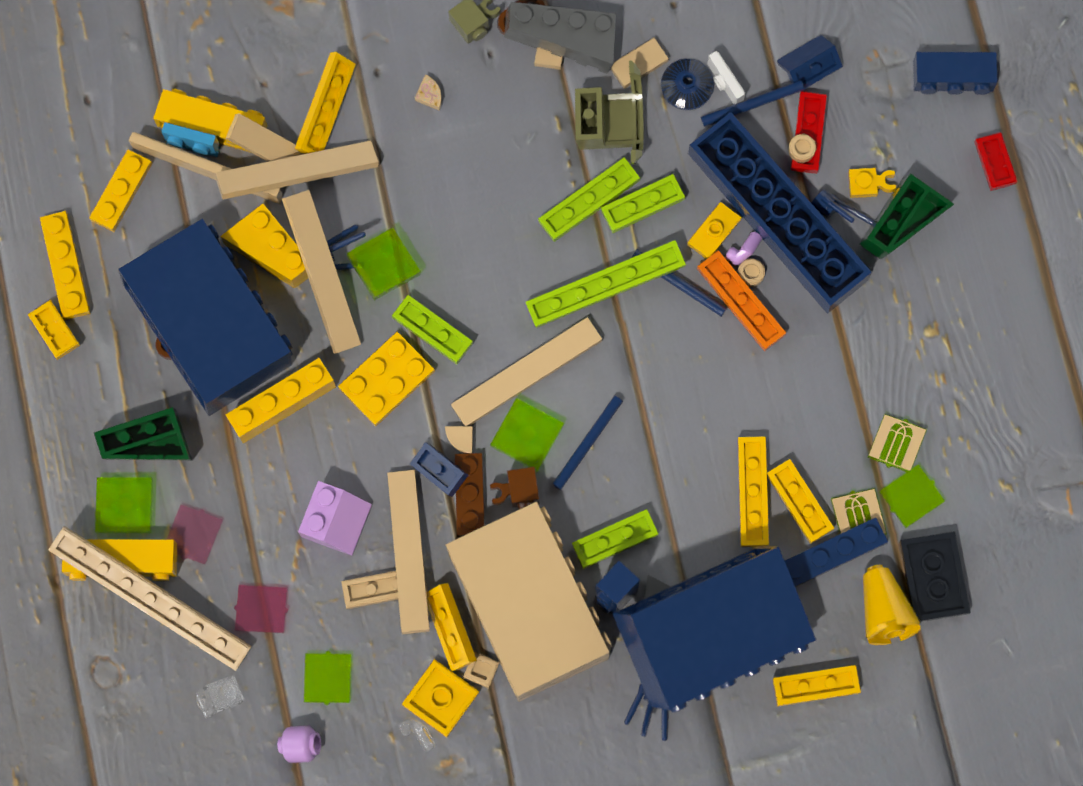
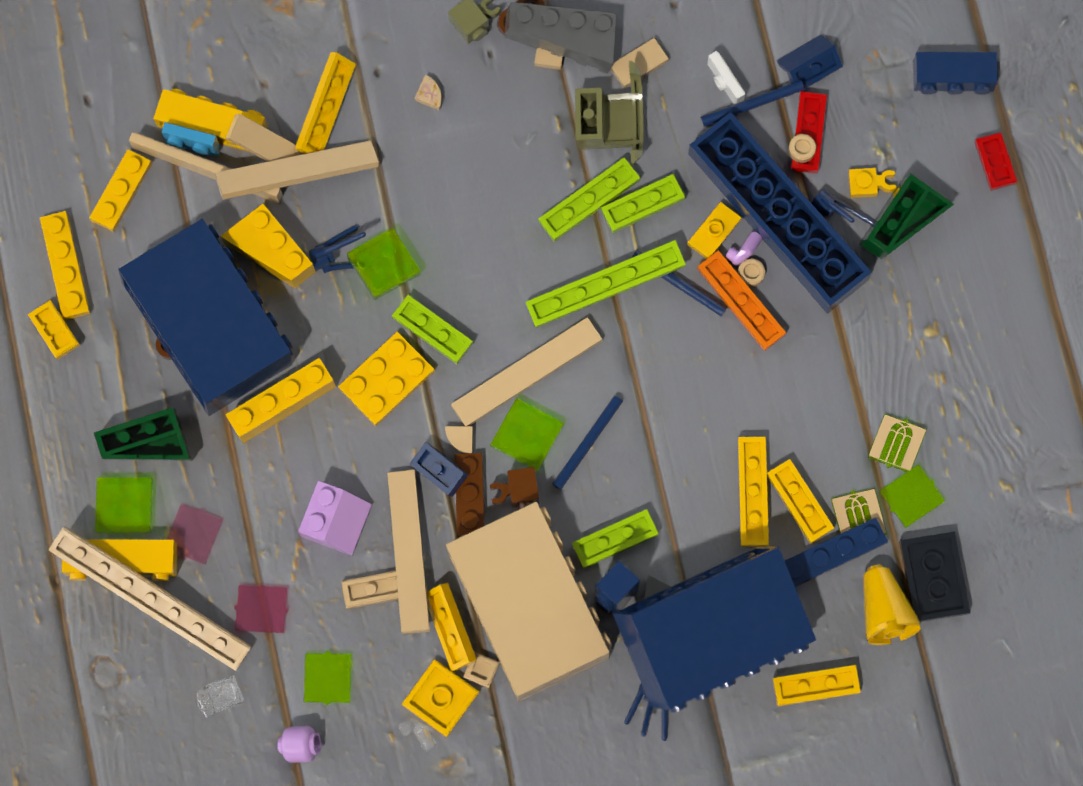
tan tile [282,190,361,354] -> none
dish [661,59,714,110] -> none

